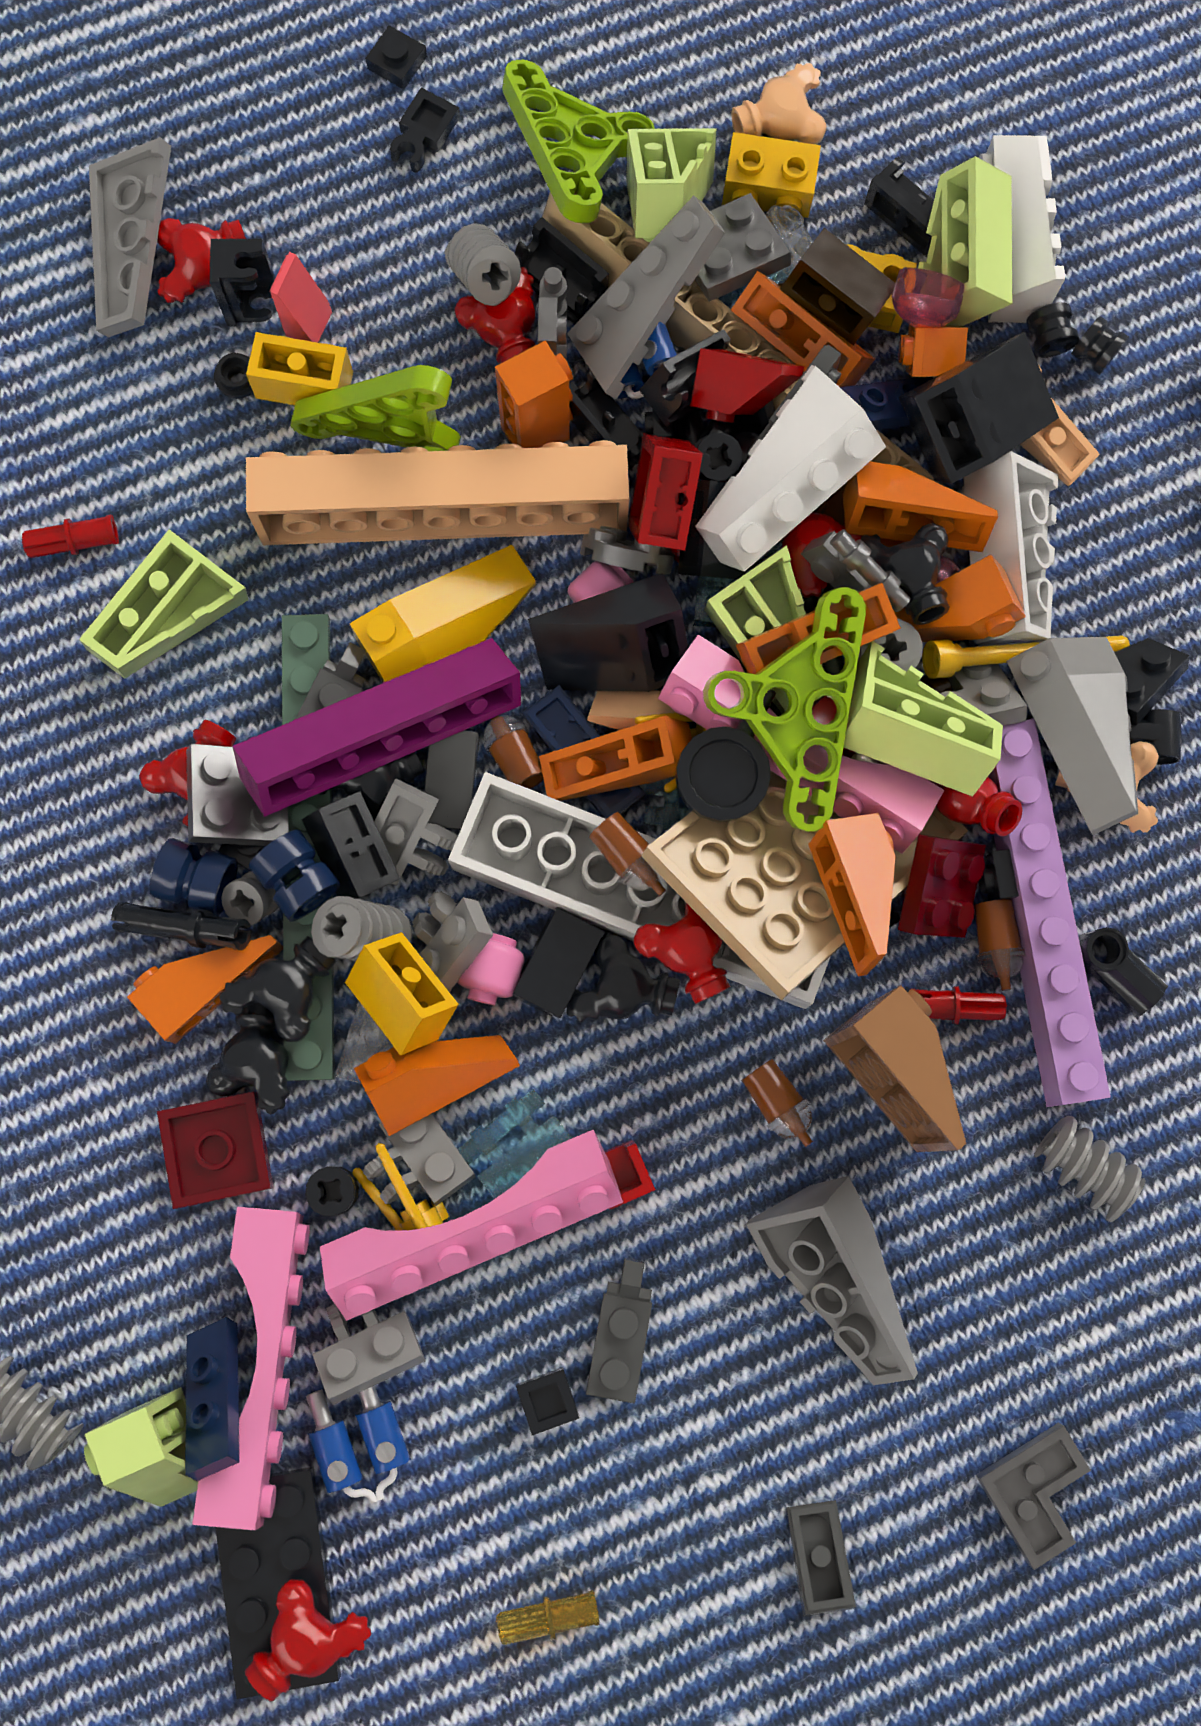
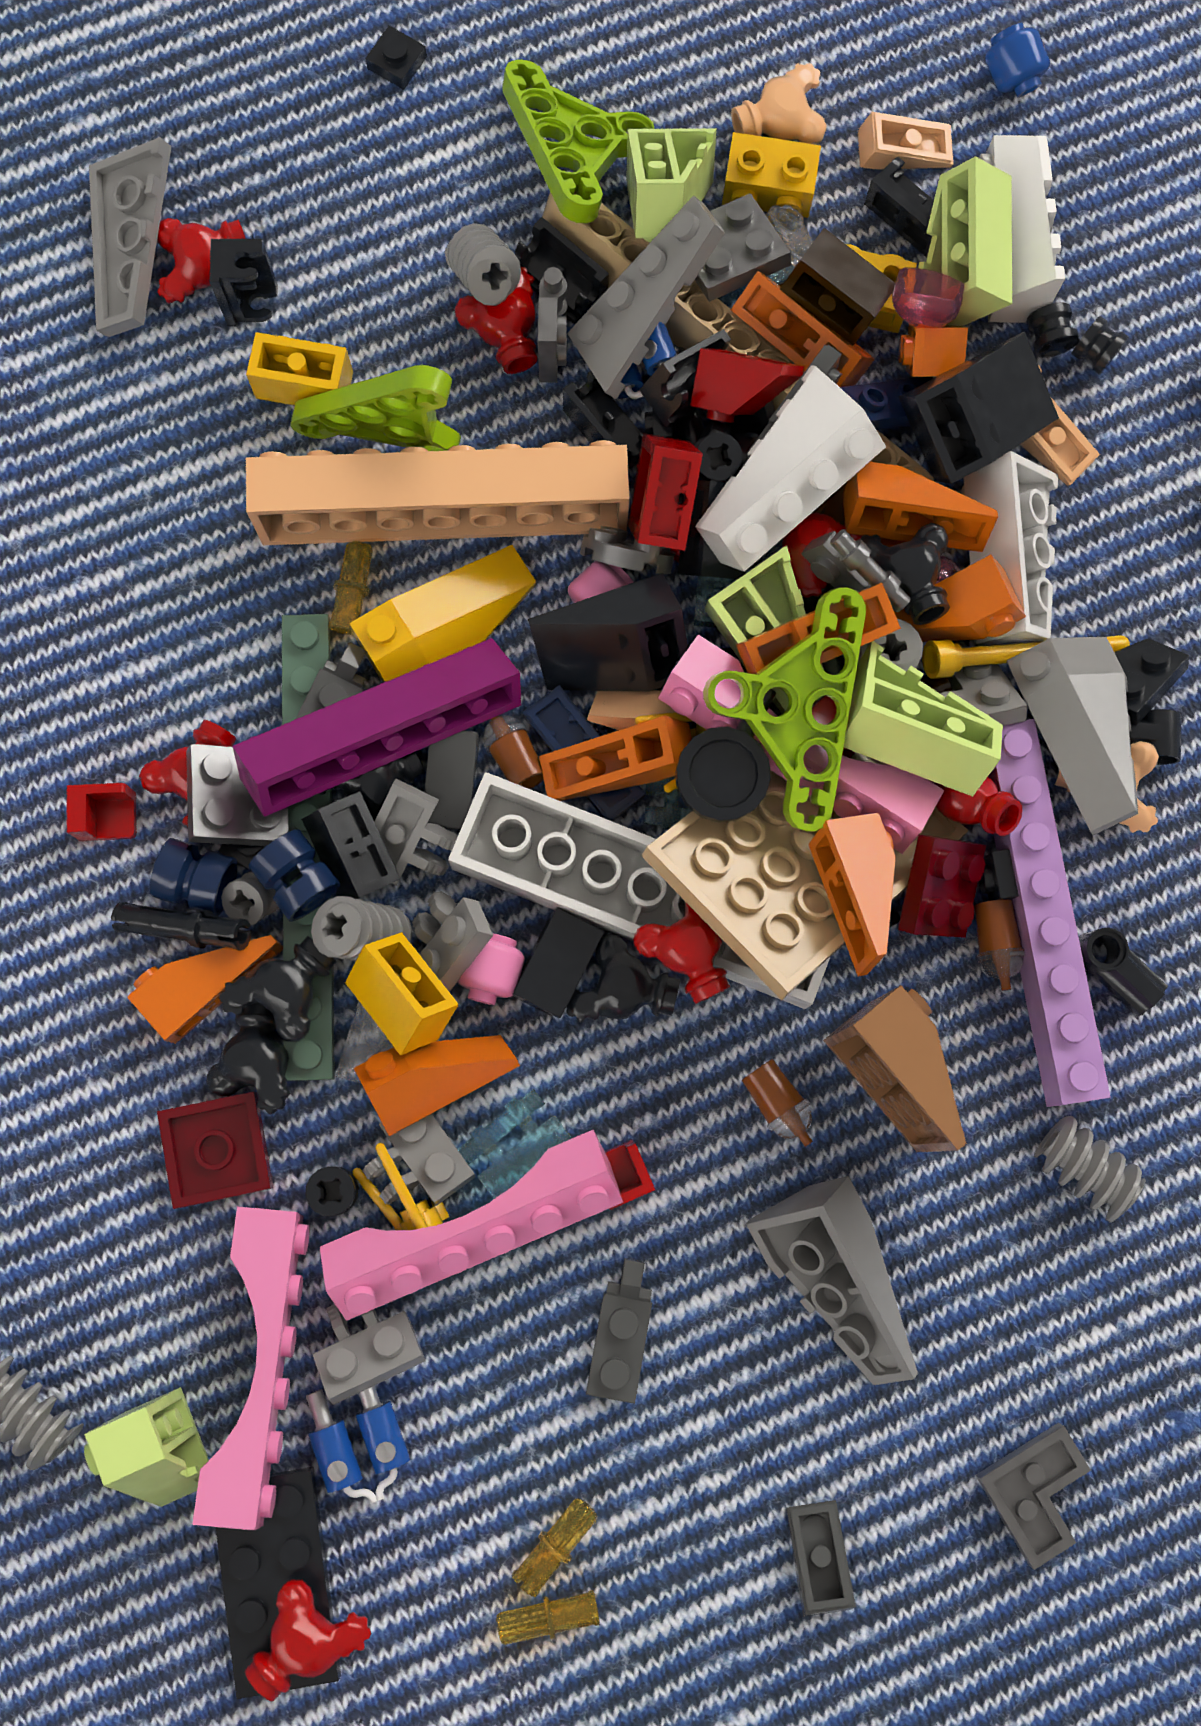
red axle [22,514,119,558] -> none
yellowish green wedge [79,530,248,679] -> none
dark blue plate [185,1317,240,1481] -> none
black plate [214,353,253,399] -> none
coral slope [270,252,332,343] -> none
black plate [390,87,460,173] -> none
orange brick [495,340,573,448] -> none
black plate [516,1367,580,1435] -> none
dark orange piece [589,812,666,896] -> none
red axle [910,986,1007,1025] -> none
none -> red panel [67,783,137,841]
none -> clear yellow axle [328,541,373,635]
none -> clear yellow axle [512,1498,598,1597]
none -> light nougat slope [858,112,954,169]
none -> blue head [985,23,1051,97]

